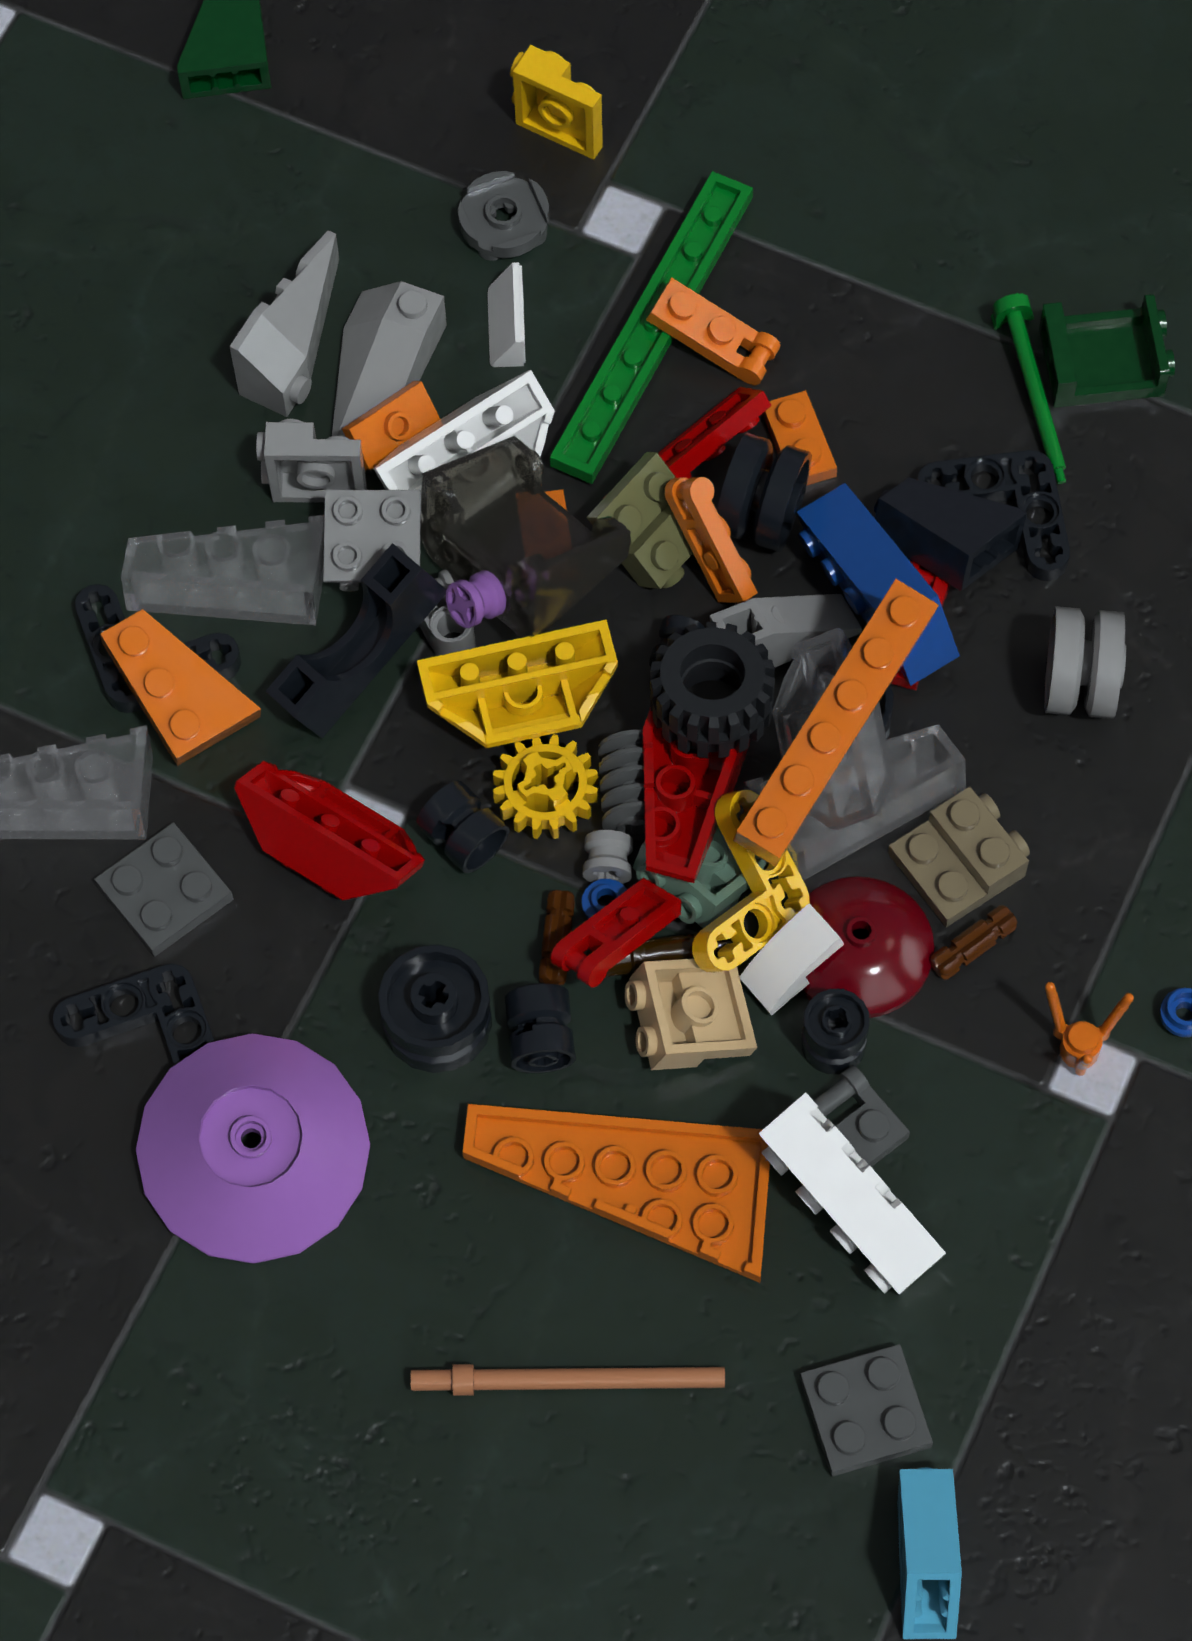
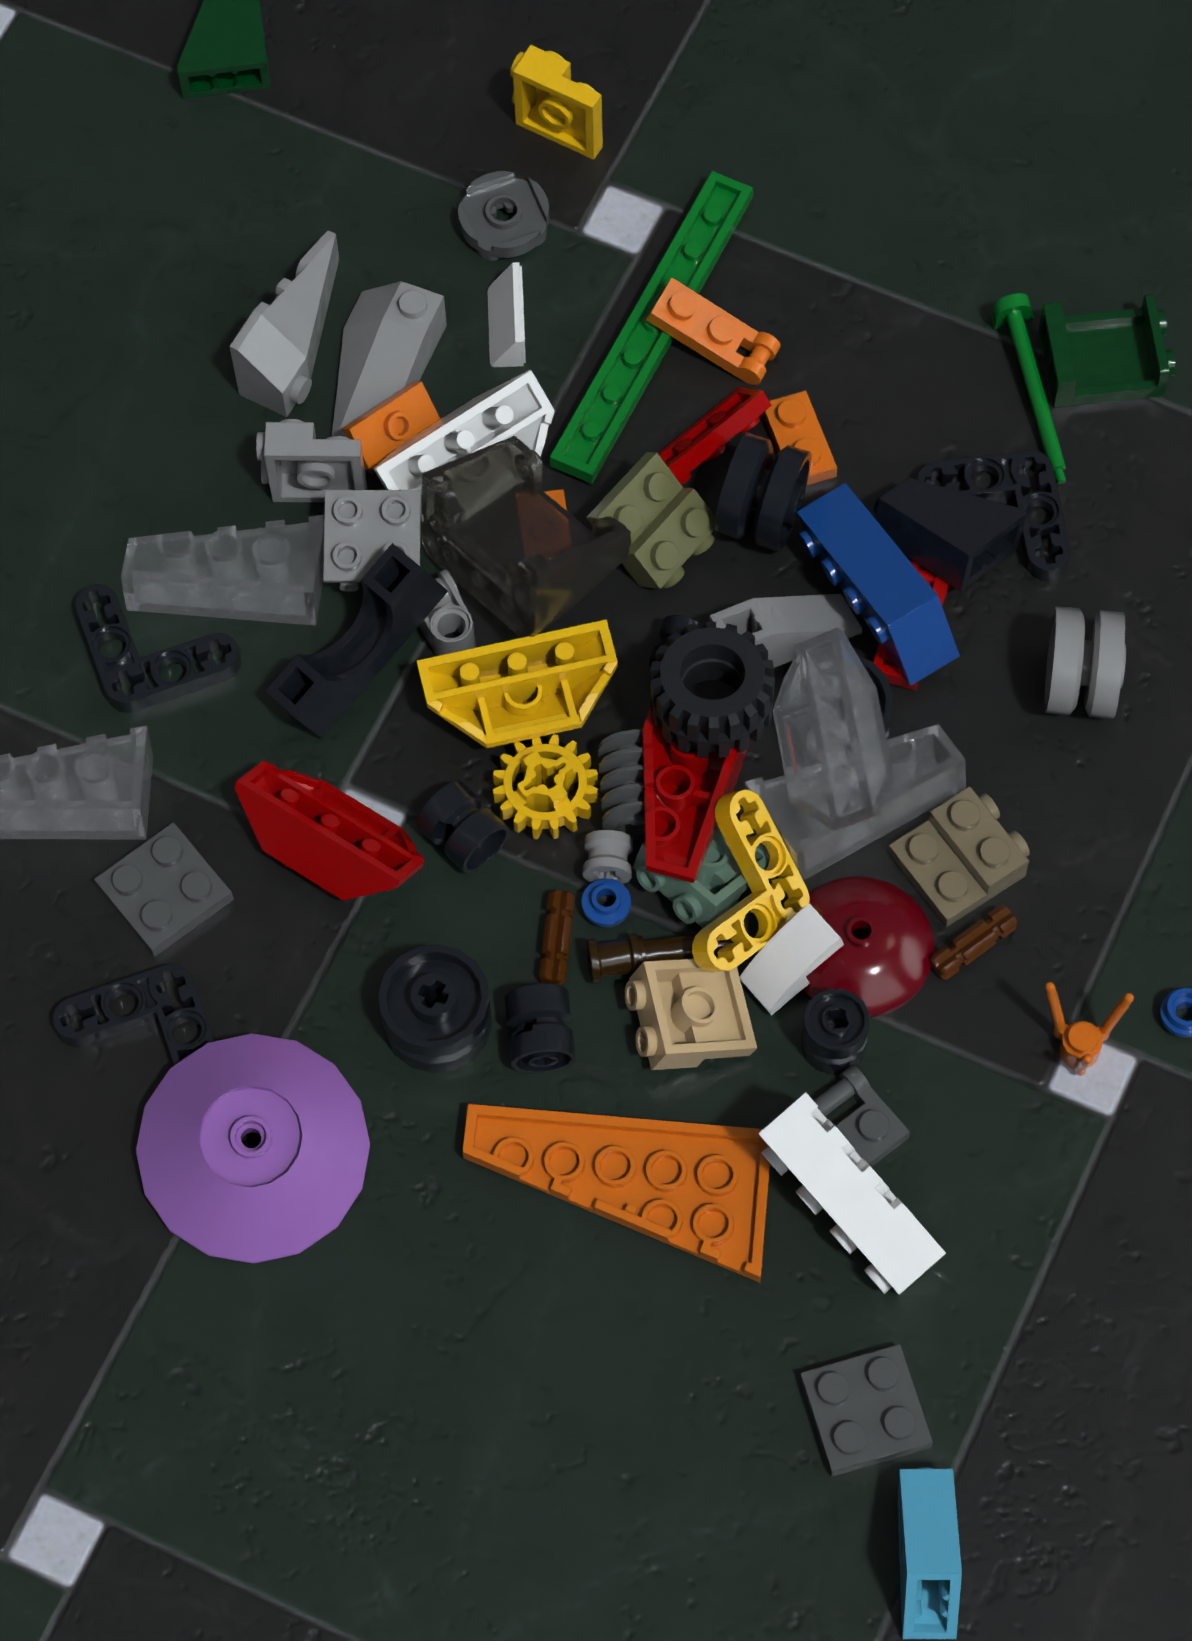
orange wedge [100,609,261,766] -> none
nougat bar [411,1364,725,1396] -> none
medium lavender wheel [446,570,506,628] -> none
red plate [550,878,681,988] -> none
orange plate [664,477,758,603] -> none
orange arch [733,579,939,867] -> none

